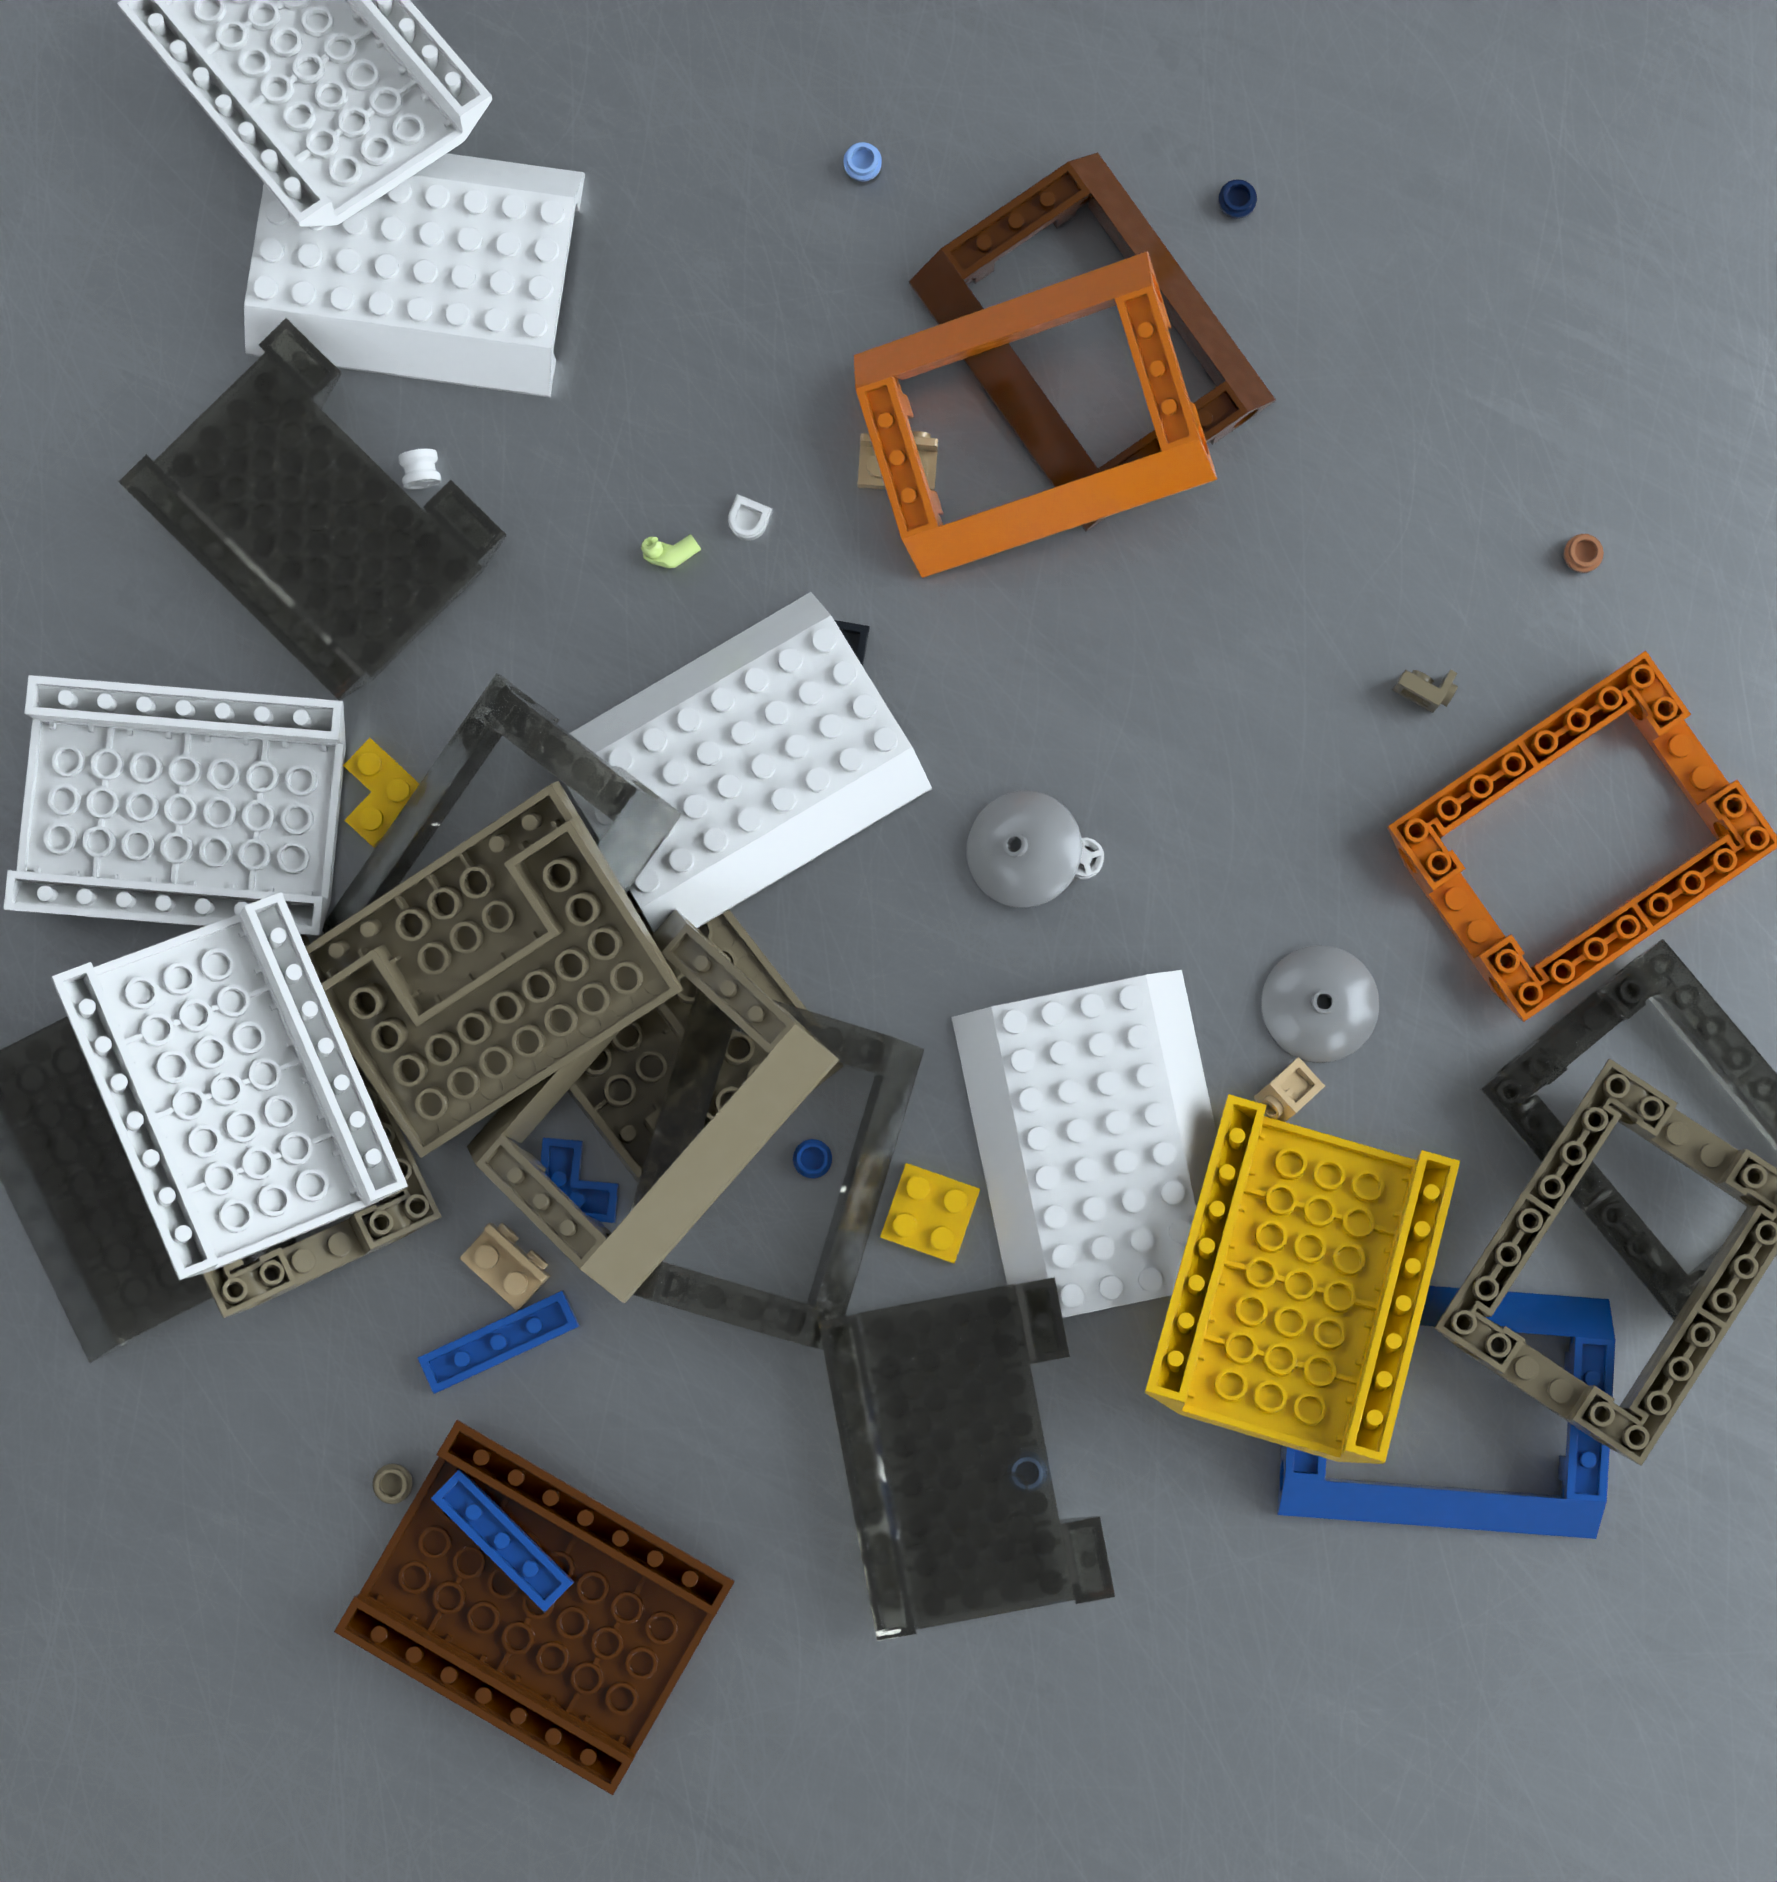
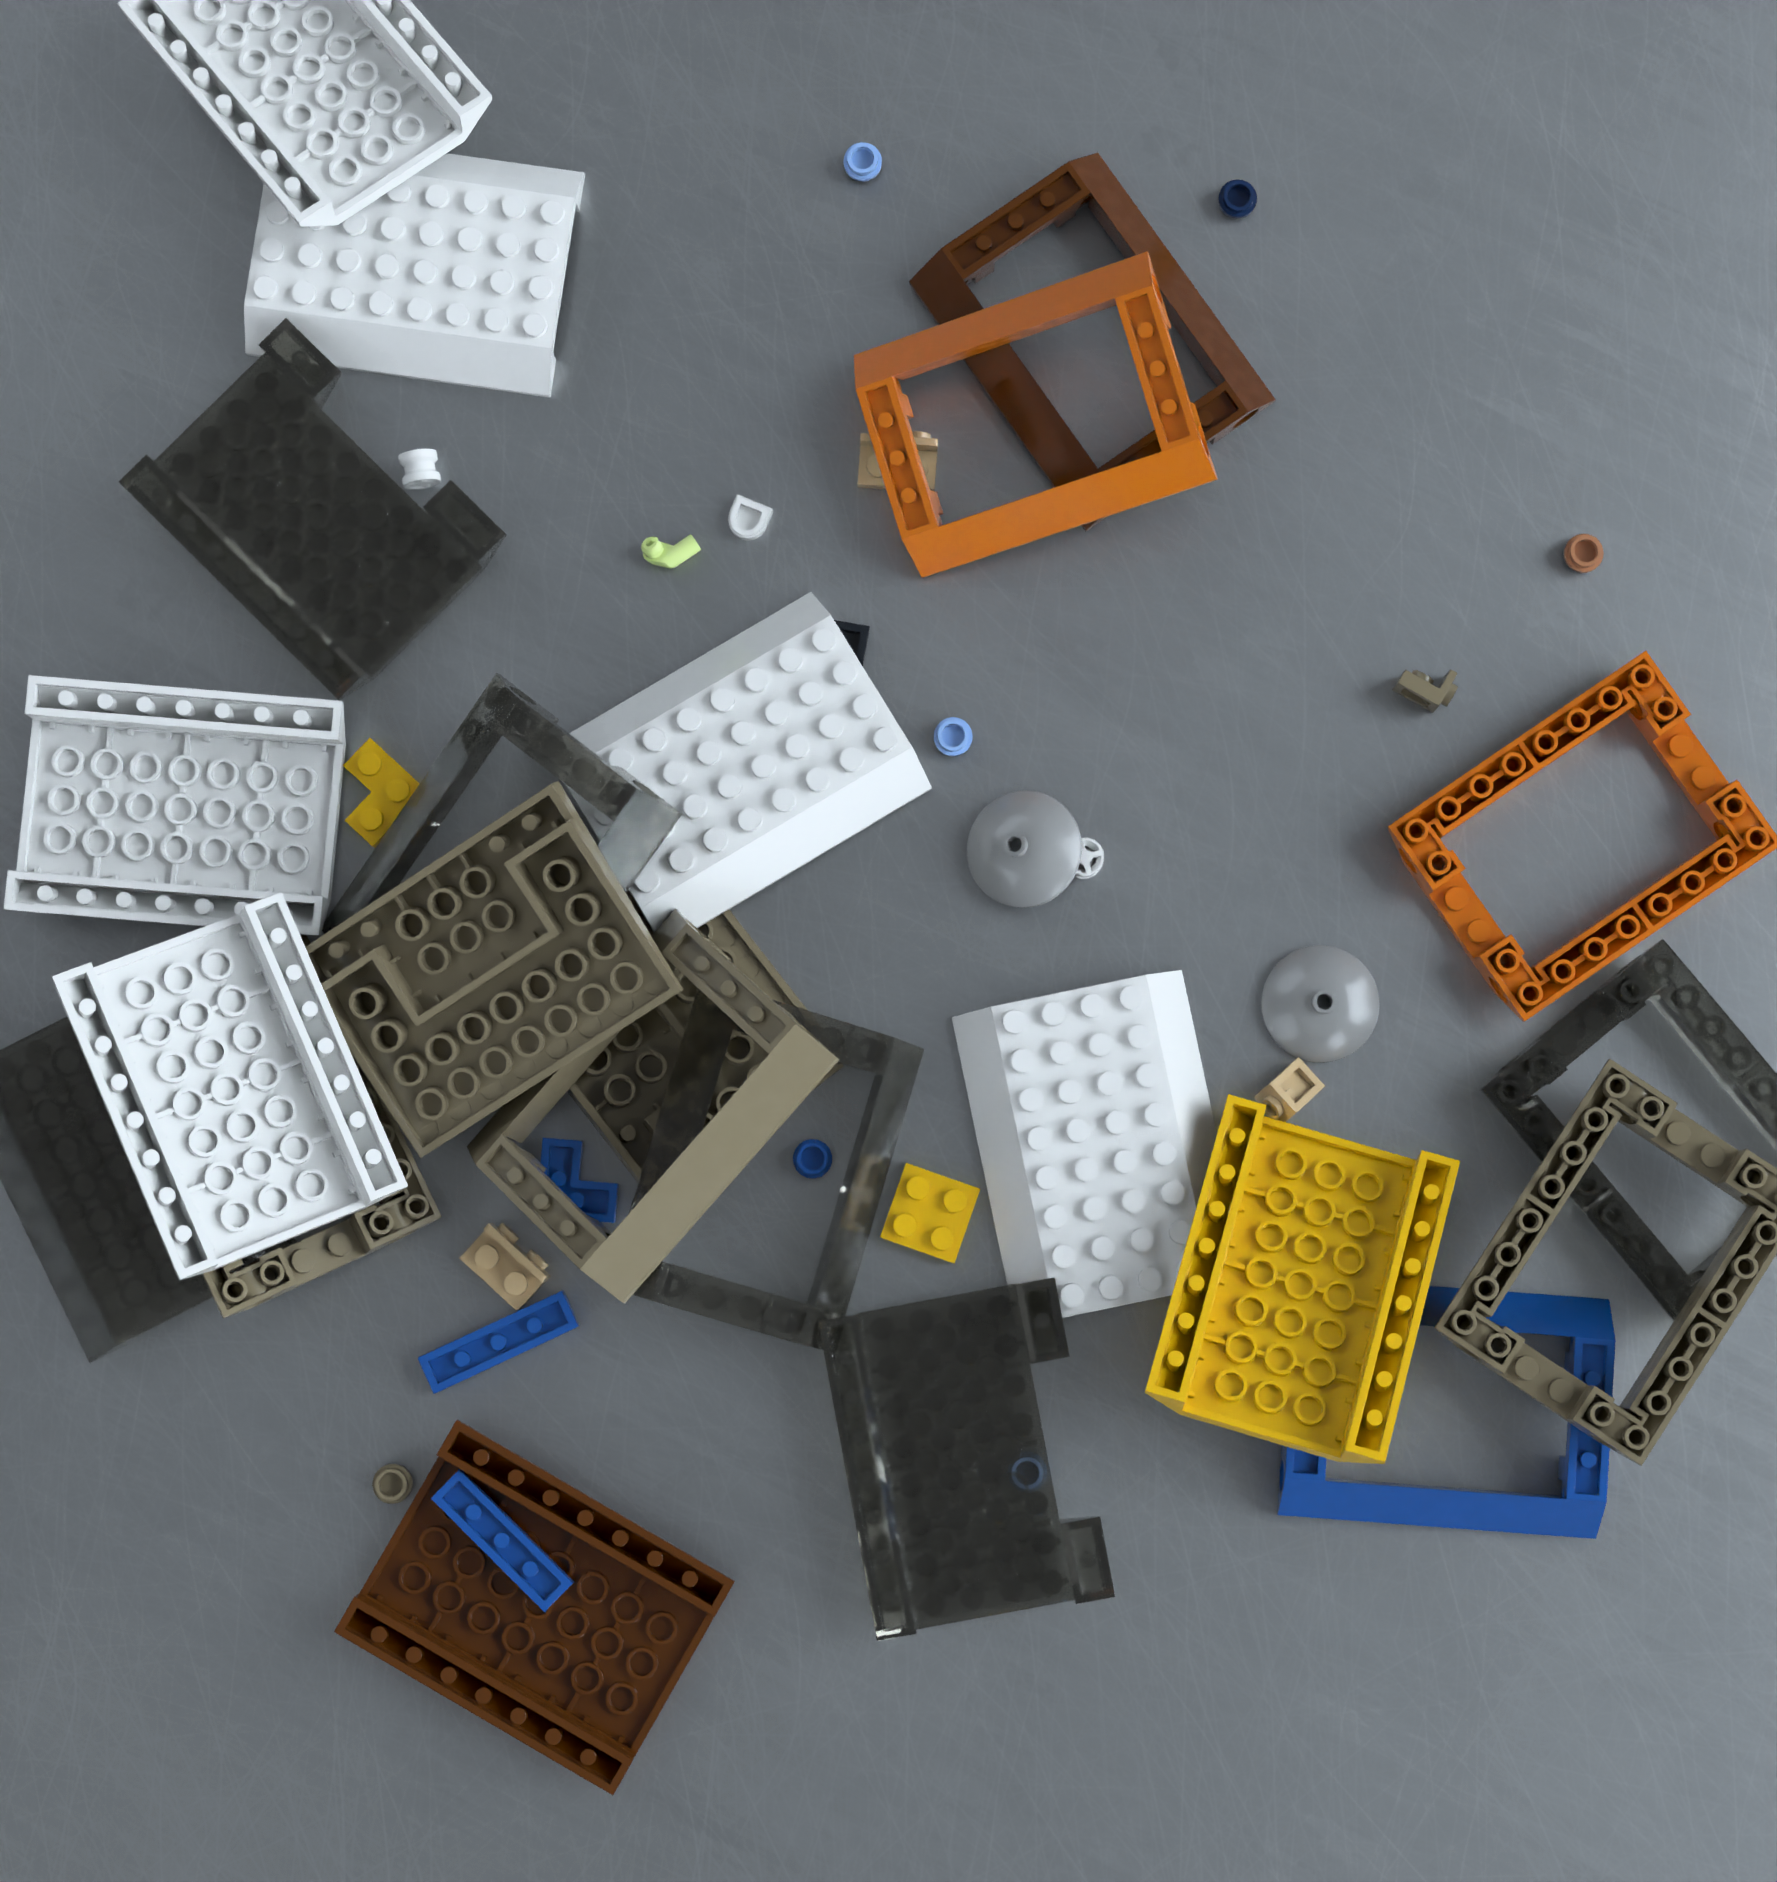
none -> light blue plate [934,717,972,757]

